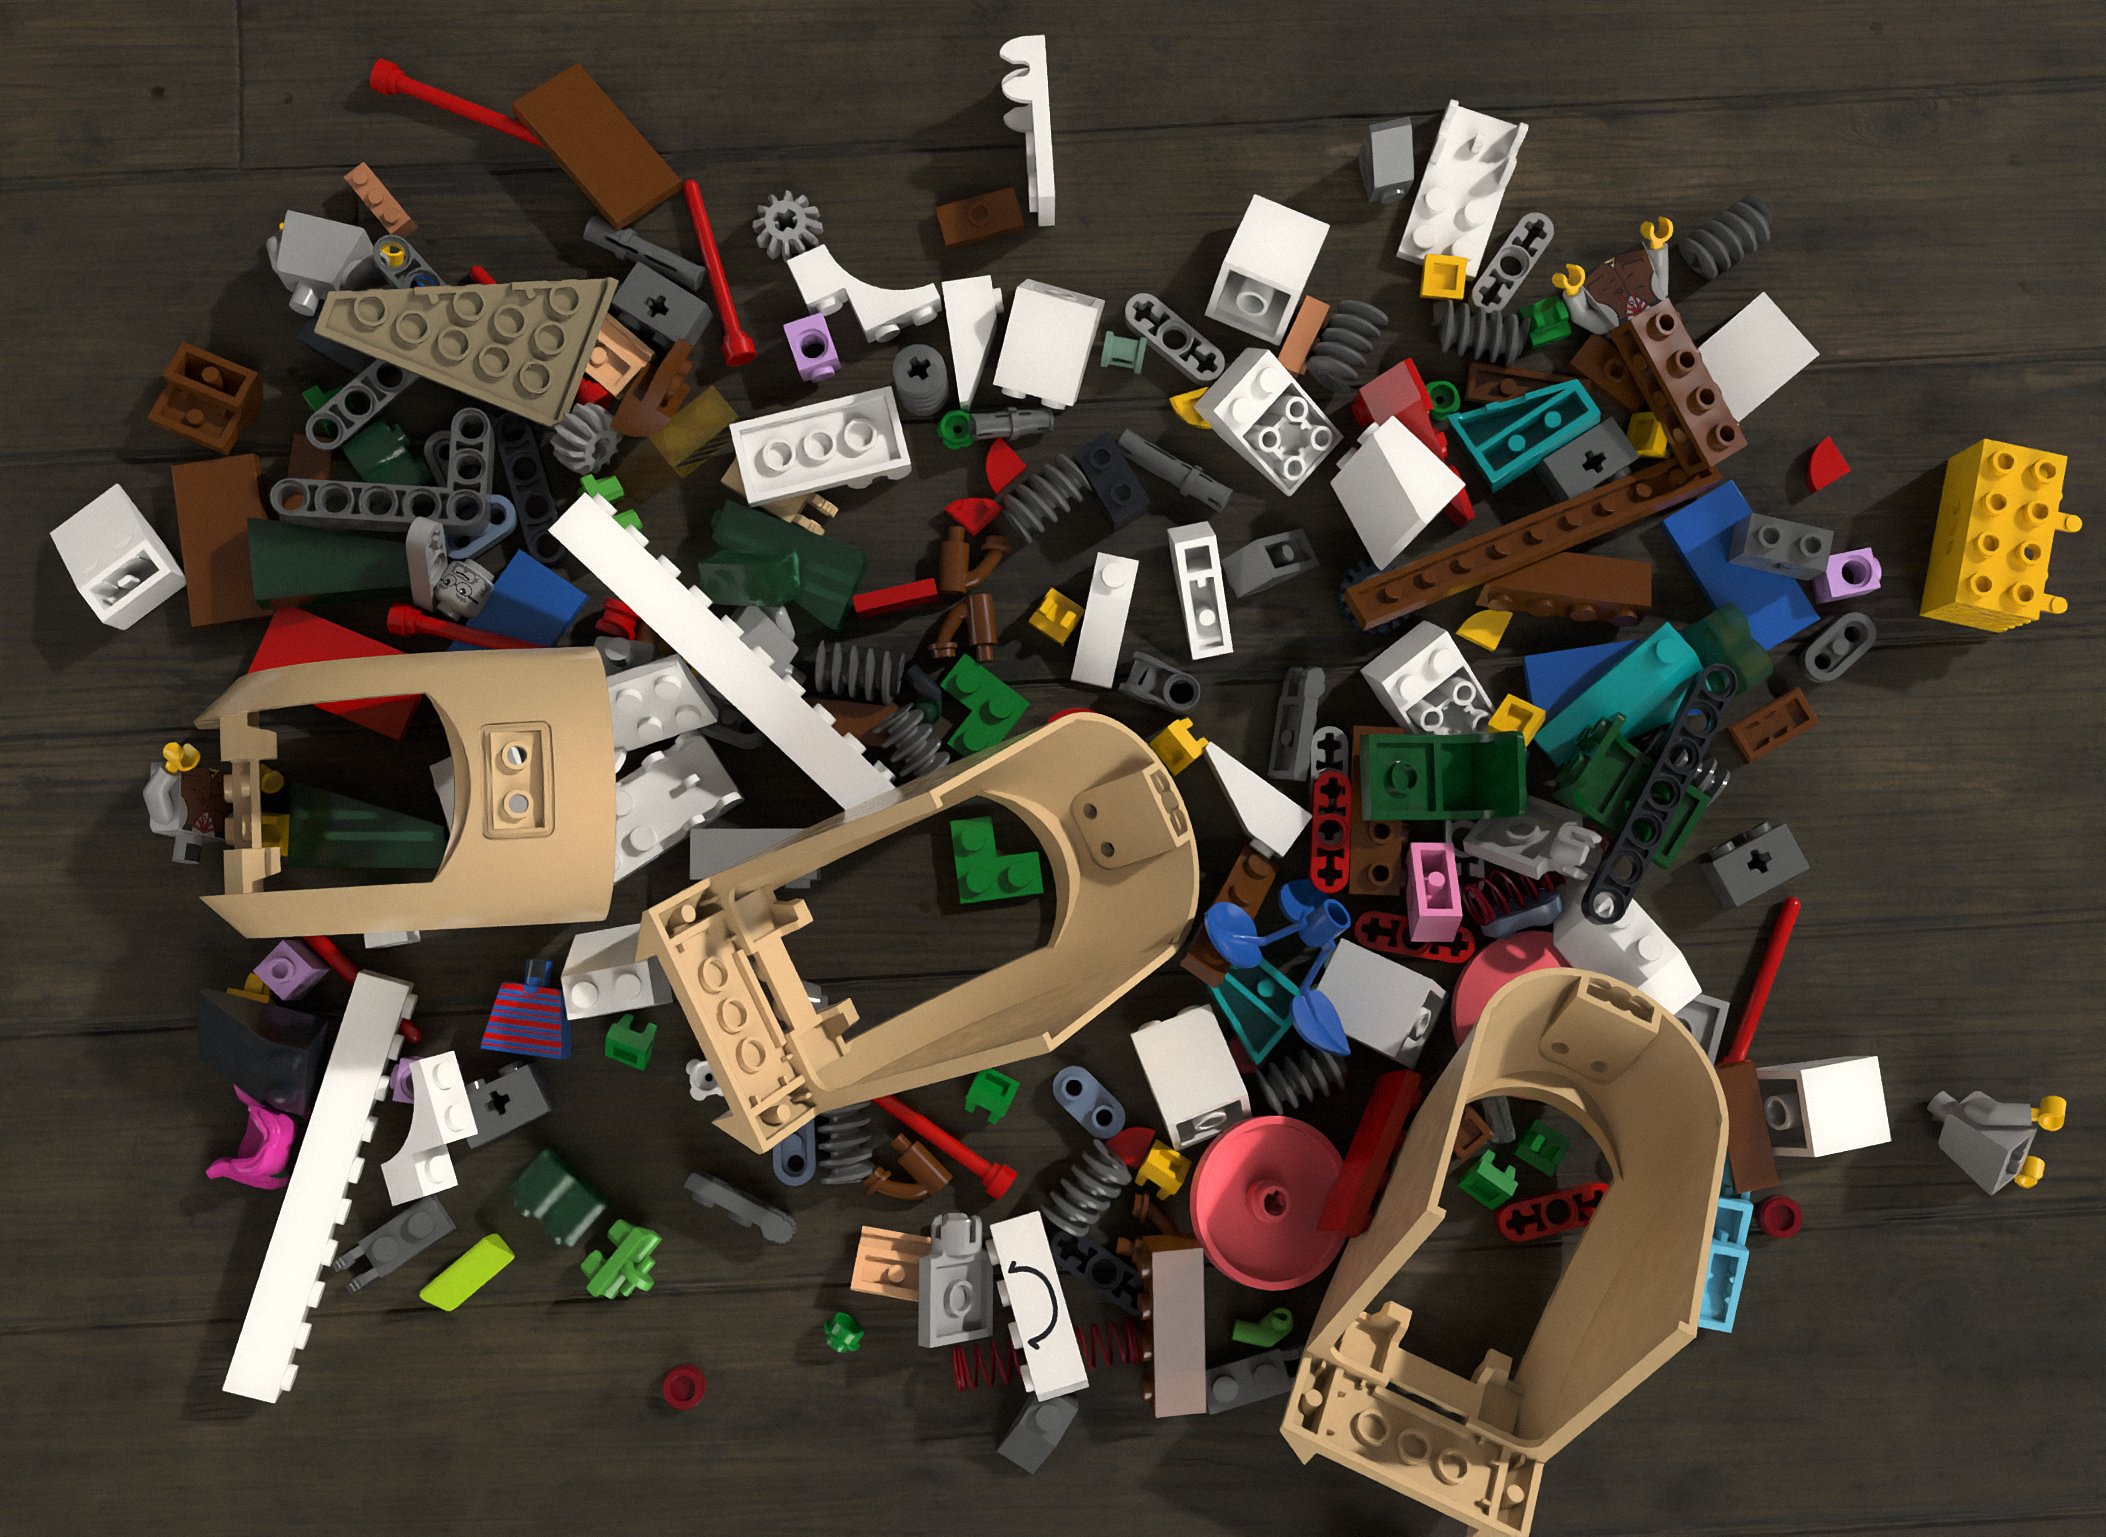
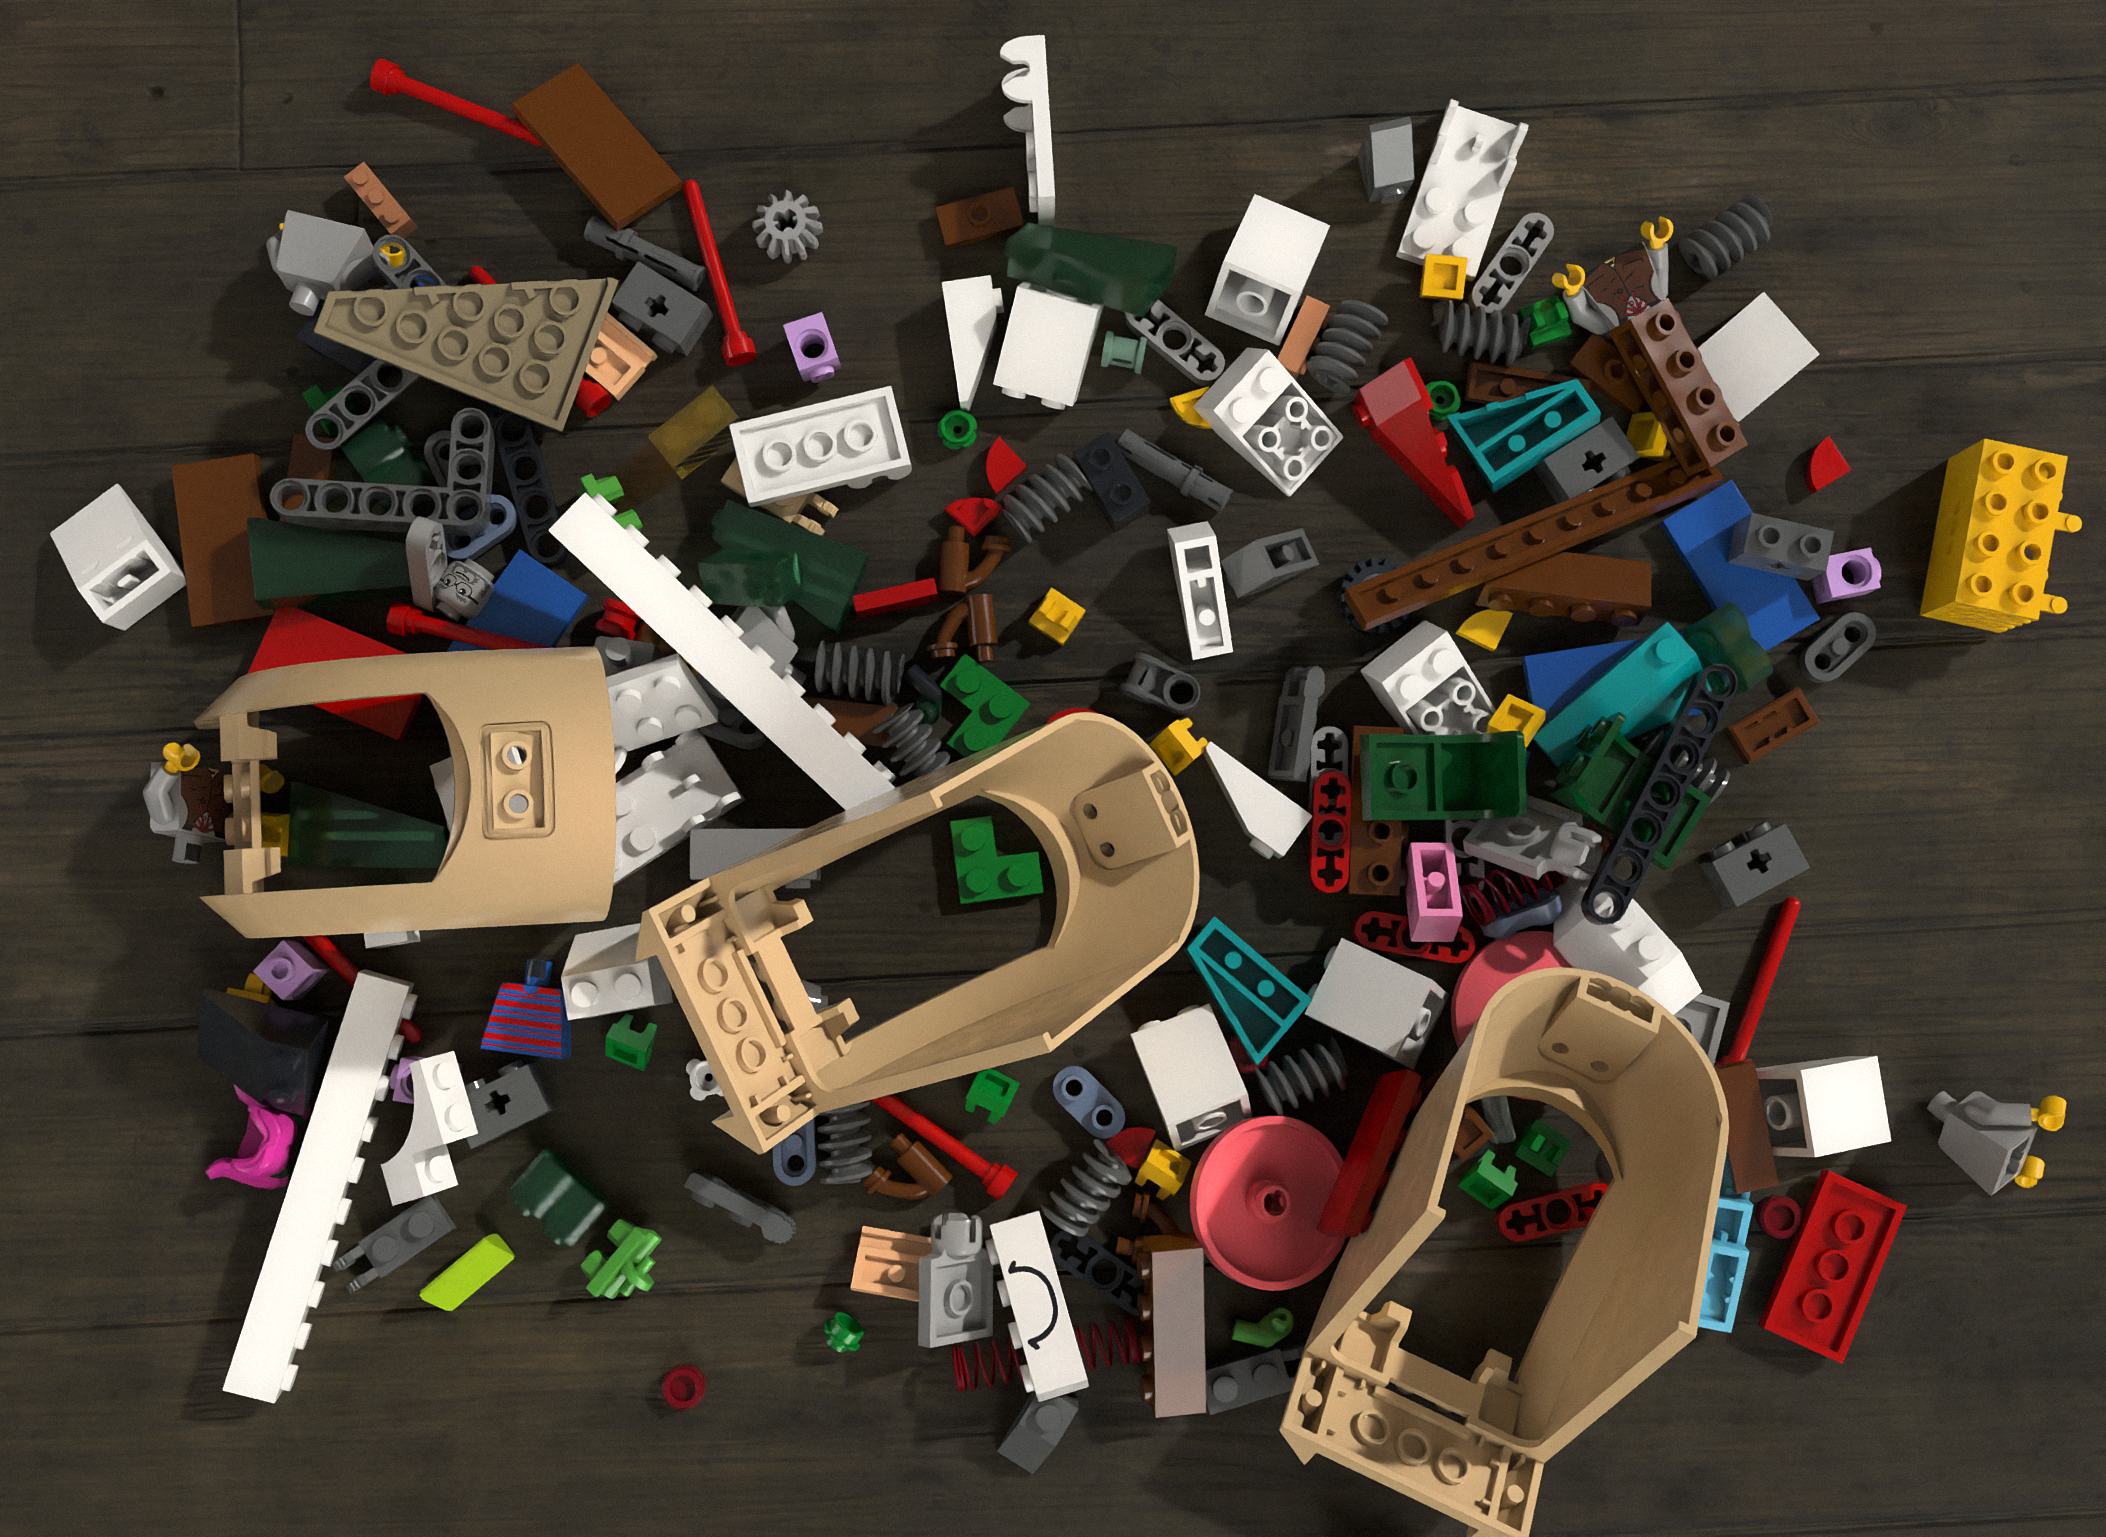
reddish brown brick [147,342,263,456] -> none
light grey gear [550,402,623,476] -> none
reddish brown brick [610,338,694,437] -> none
white arch [787,244,942,343] -> none
dark grey piece [893,344,949,416] -> none
dark grey pin [968,406,1054,441] -> none
white slope [1071,552,1139,689] -> none
reddish brown plate [1179,844,1280,989] -> none
blue plant [1204,879,1351,1057] -> none
white slope [1330,415,1466,571] -> none
none -> clear green slope [1004,223,1178,317]
none -> red plate [1758,1169,1907,1364]

